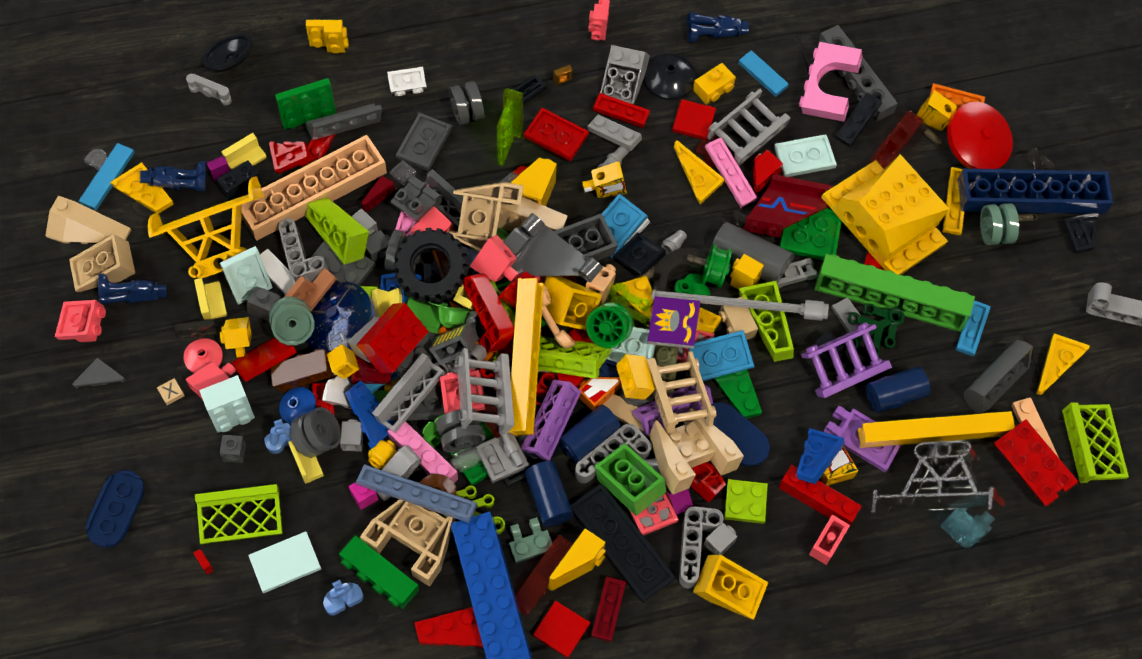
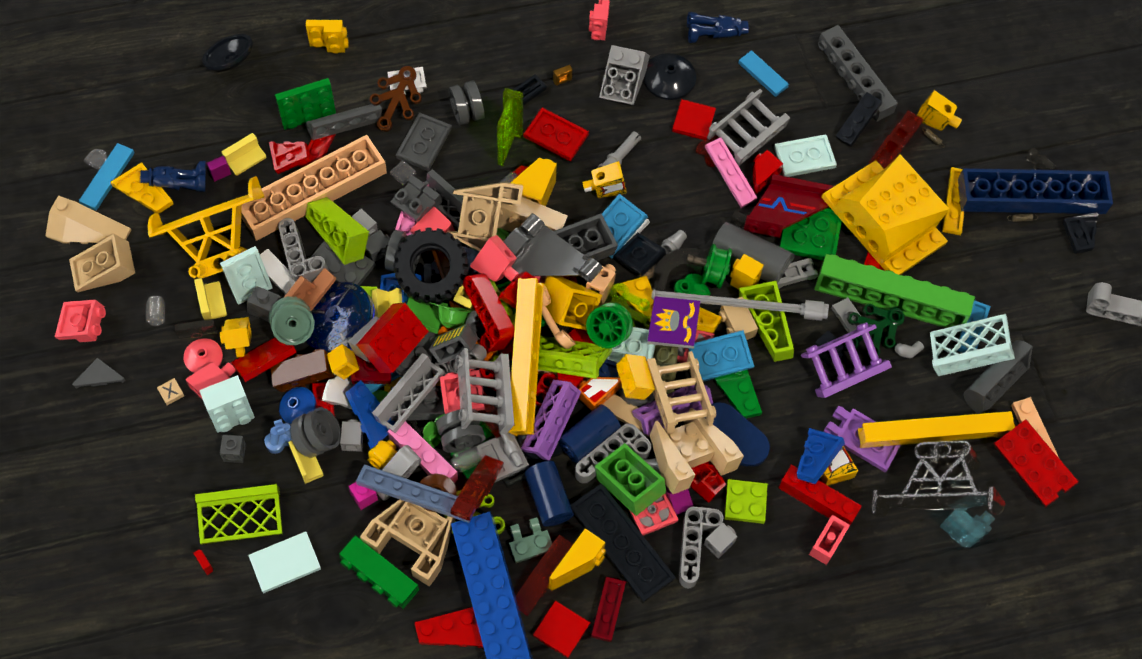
dark blue tile [86,470,145,548] -> none
dark blue piece [98,273,167,305] -> none
light grey plate [186,74,232,105] -> none
black brick [217,160,261,201] -> none
medium blue piece [323,580,364,616] -> none
dark red slope [361,176,395,213] -> none
light grey plate [587,115,642,151] -> none
red plate [593,93,650,128] -> none
yellow wing [673,141,725,205] -> none
yellow brick [693,63,736,105] -> none
yellow slope [693,554,768,620] -> none
bright pink arch [799,42,863,122] -> none
dark blue piece [866,366,930,413] -> none
orange plate [930,83,985,109] -> none
red dish [947,102,1013,169] -> none
sand green wheel [980,203,1019,245] -> none
yellow wing [1036,334,1090,395] -> none
lime fence [1062,403,1129,483] -> none
none -> clear brick [146,296,166,326]
none -> reddish brown plant [370,66,422,132]
none -> clear red slope [451,455,504,521]
none -> light grey arm [895,341,924,358]
none -> light aqua fence [930,314,1015,376]

